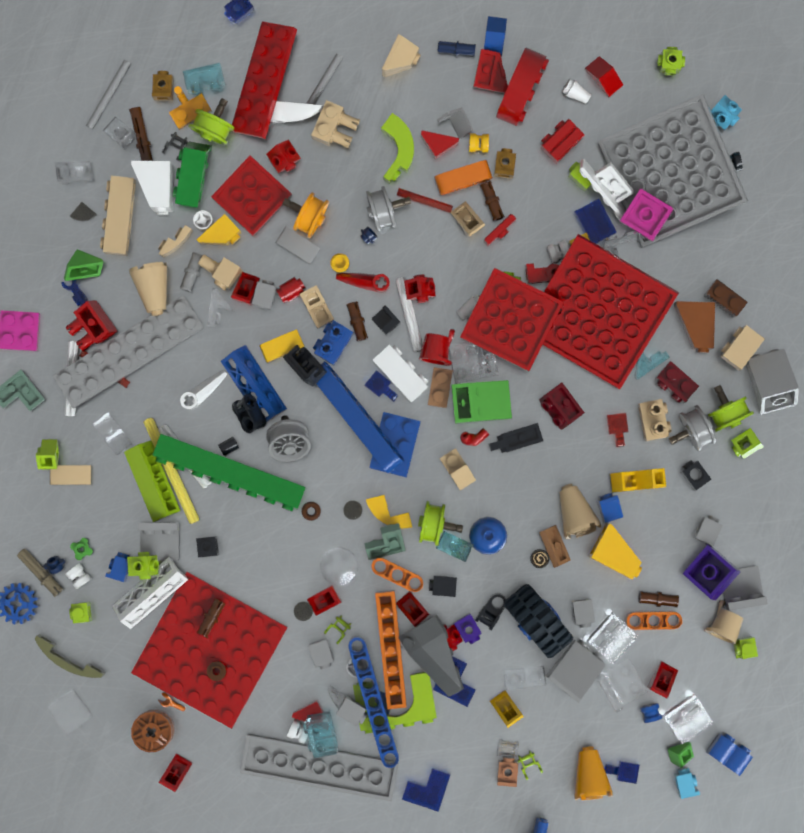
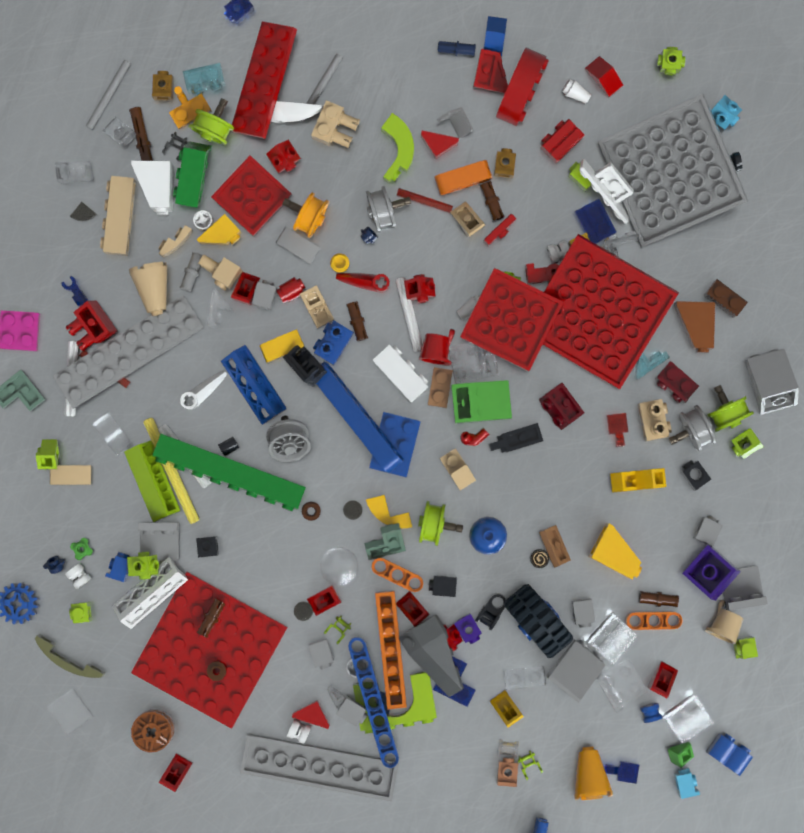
dark tan axle [17,549,63,597] -> none
bright green slope [64,249,103,281] -> none
orange hand [158,693,185,712] -> none
black piece [232,394,266,433] -> none
clear light blue brick [303,711,339,758] -> none
clear blue plate [365,370,398,402] -> none
black panel [372,305,401,336] -> none
tan slope [382,34,421,77] -> none
clear blue plate [402,768,450,812] -> none
clear light blue slope [436,531,474,562] -> none
yellow wheel [469,133,489,153] -> none
tan cone [559,484,602,539] -> none
blue slope [596,493,623,523] -> none
dark pink plate [620,188,673,242] -> none
tan brick [721,325,765,371] -> none

